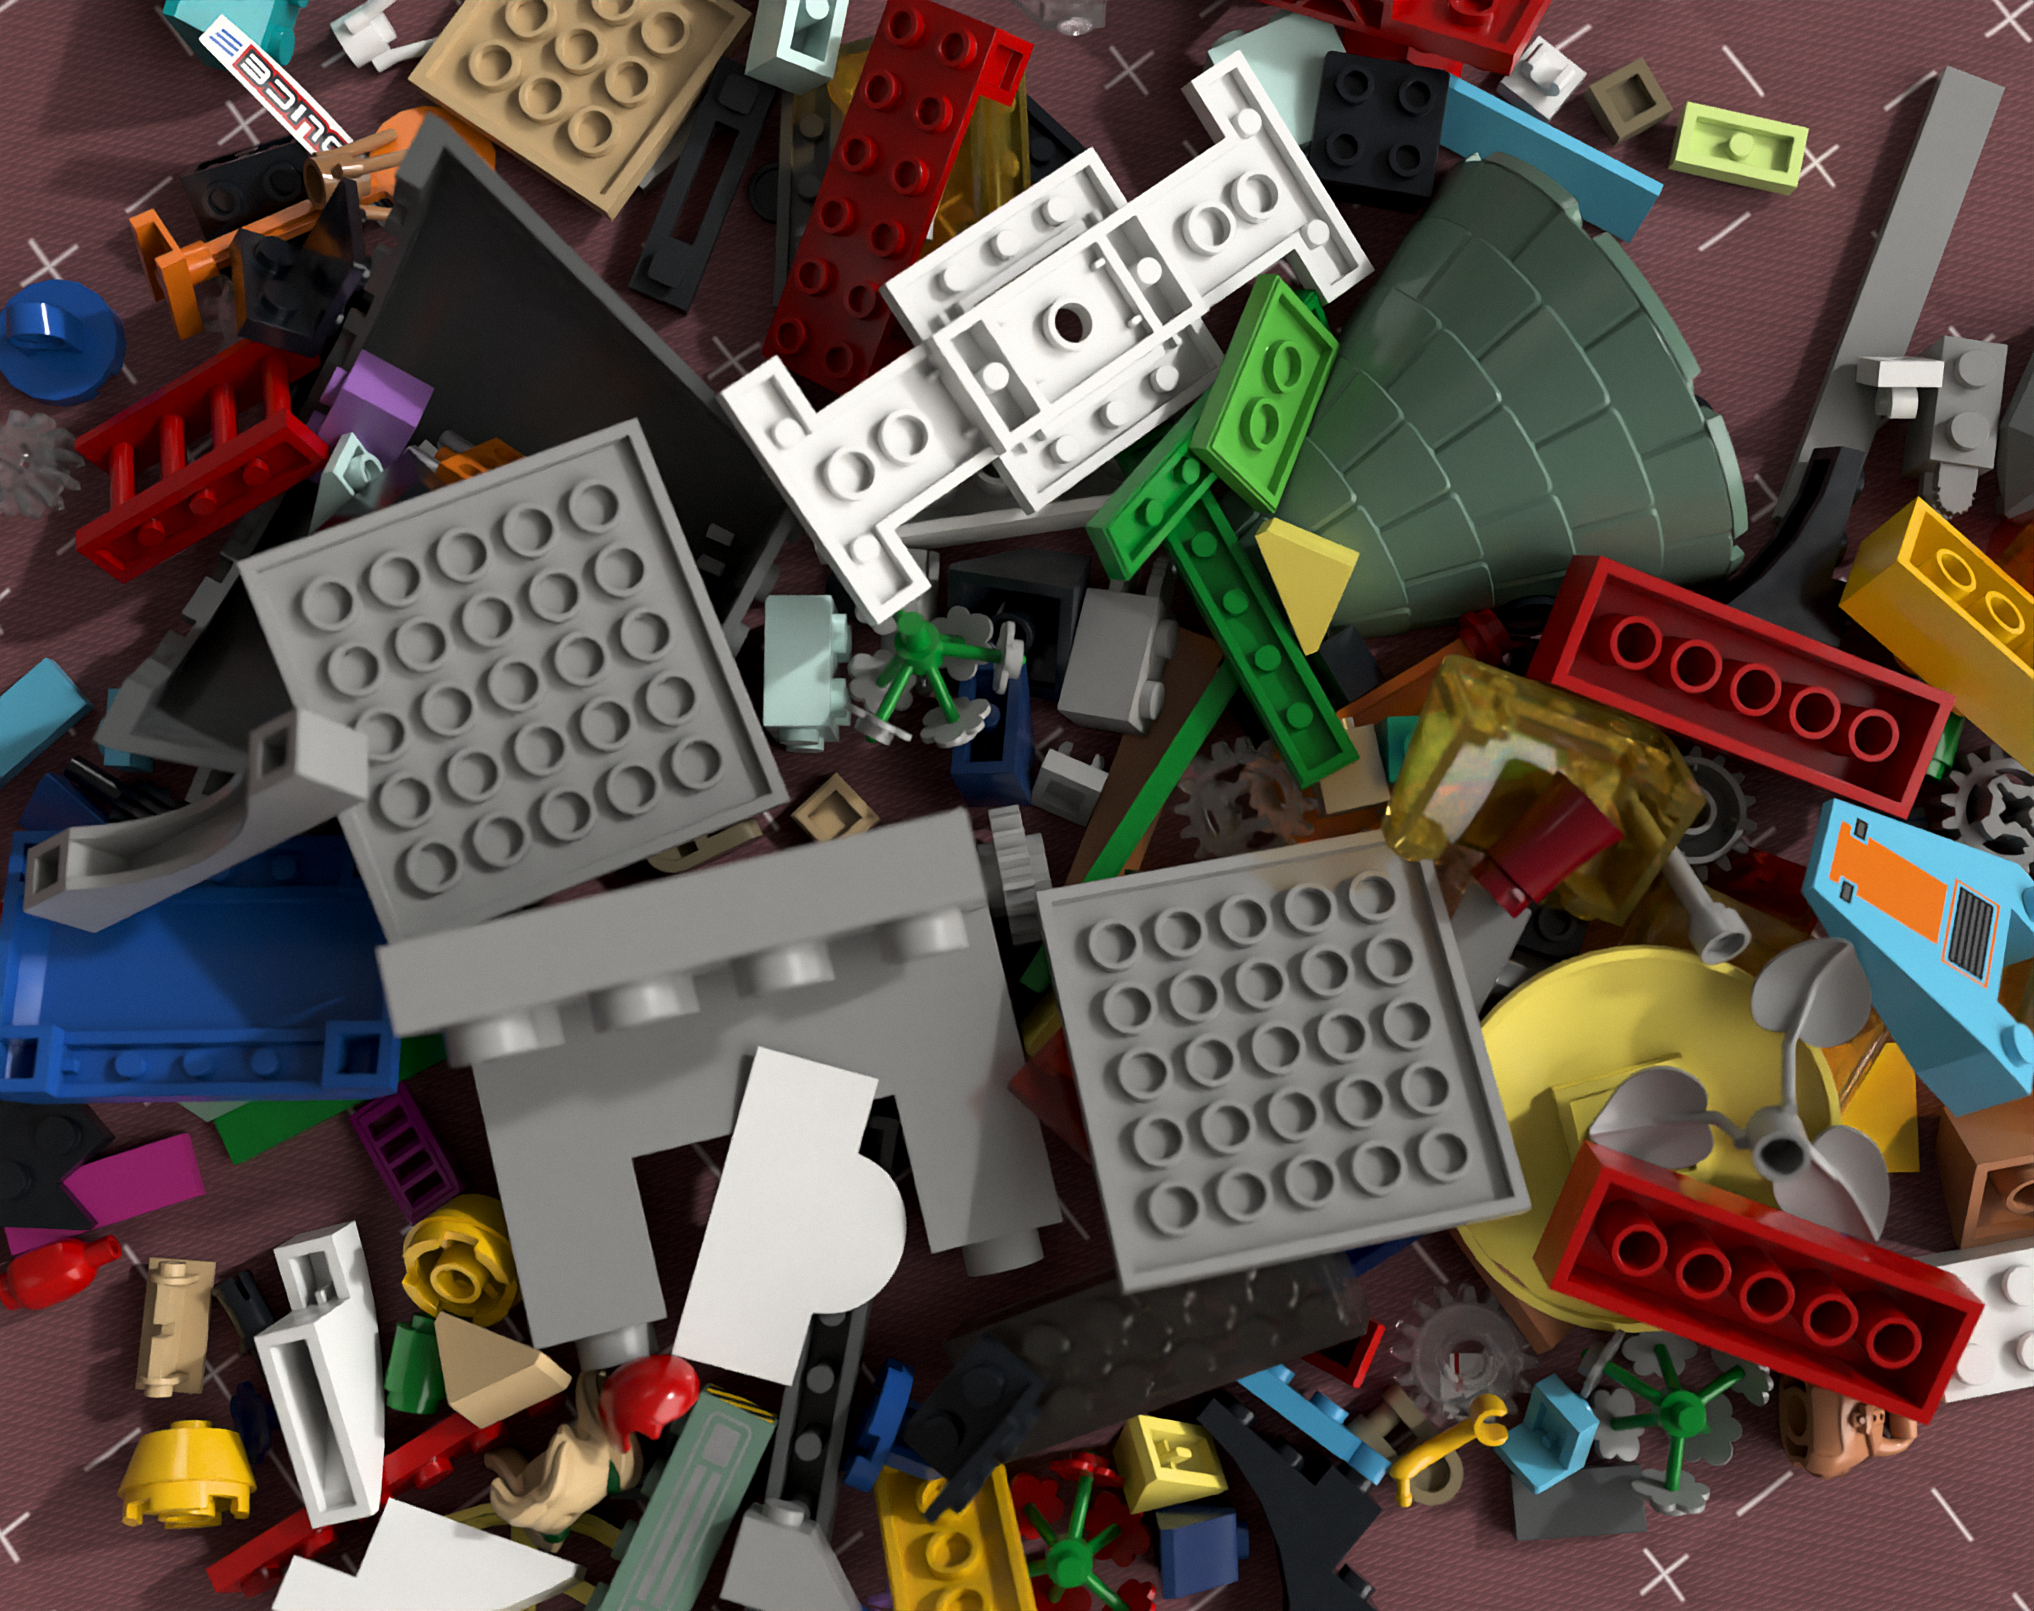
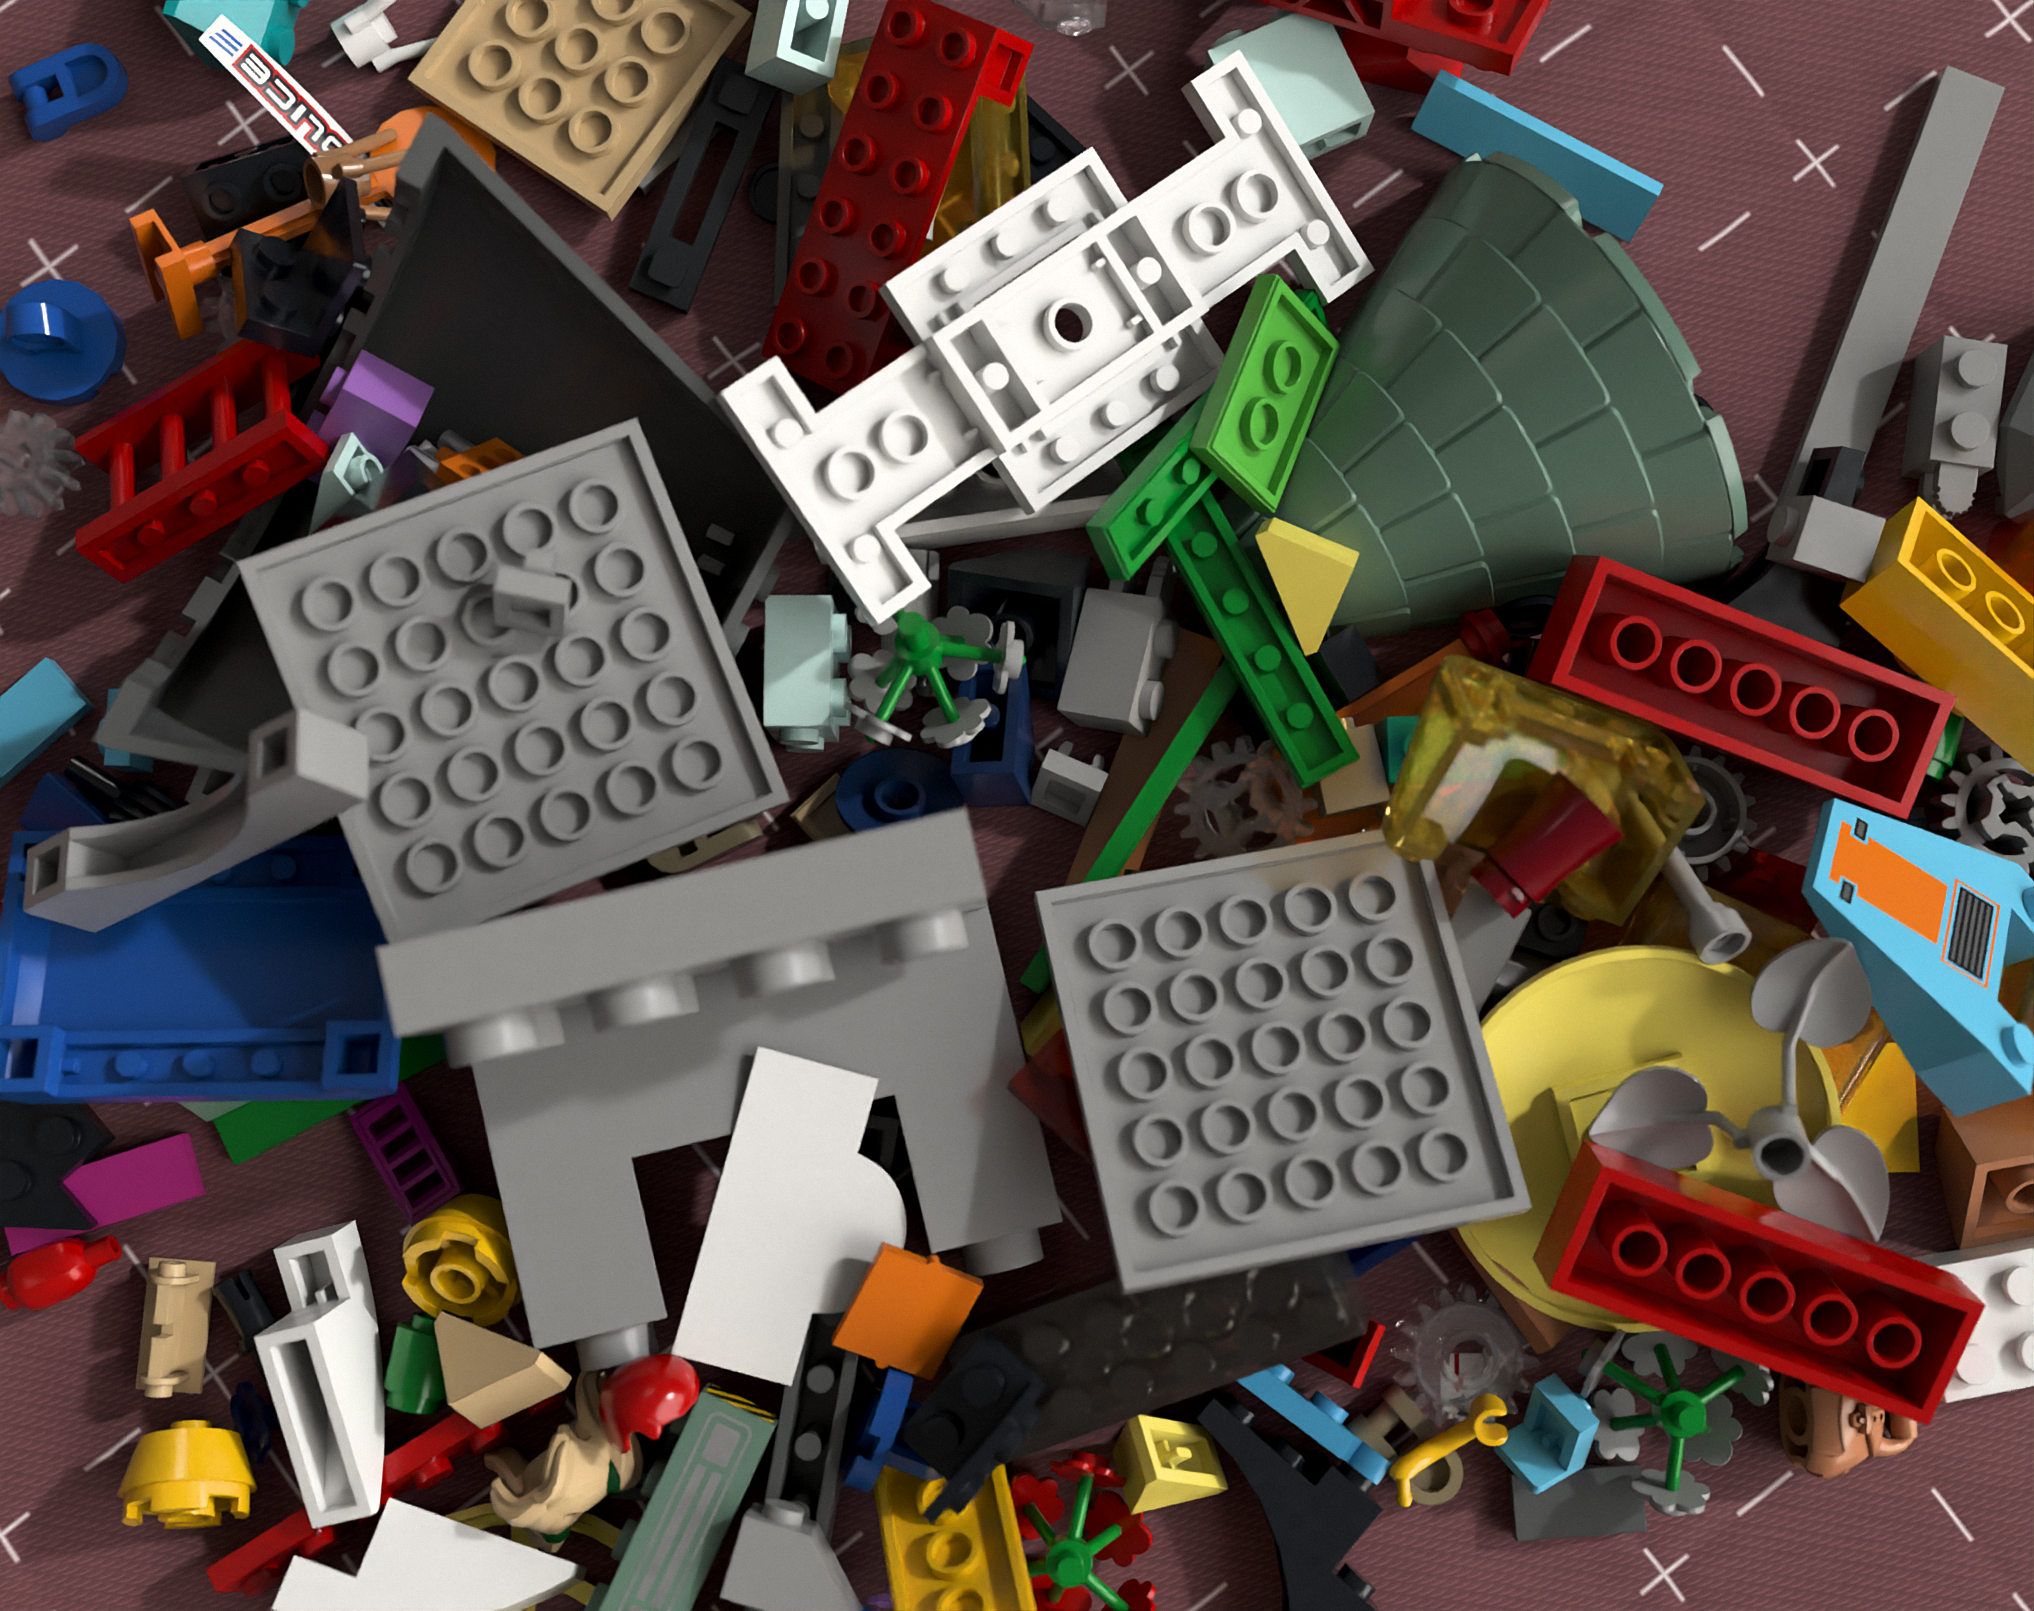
light grey gear [977,804,1052,947] -> none
dark blue slope [1152,1500,1249,1599] -> none
black bracket [1306,51,1450,214] -> none
white tile [1496,36,1587,124] -> none
dark tan plate [1583,57,1673,148] -> none
yellowish green plate [1668,101,1809,196] -> none
white tile [1856,357,1944,418] -> none
none -> blue plate [8,43,129,142]
none -> light grey tile [494,546,571,638]
none -> orange piece [831,1241,984,1381]
none -> dark blue dish [836,748,964,835]
none -> light grey brick [1765,495,1886,583]

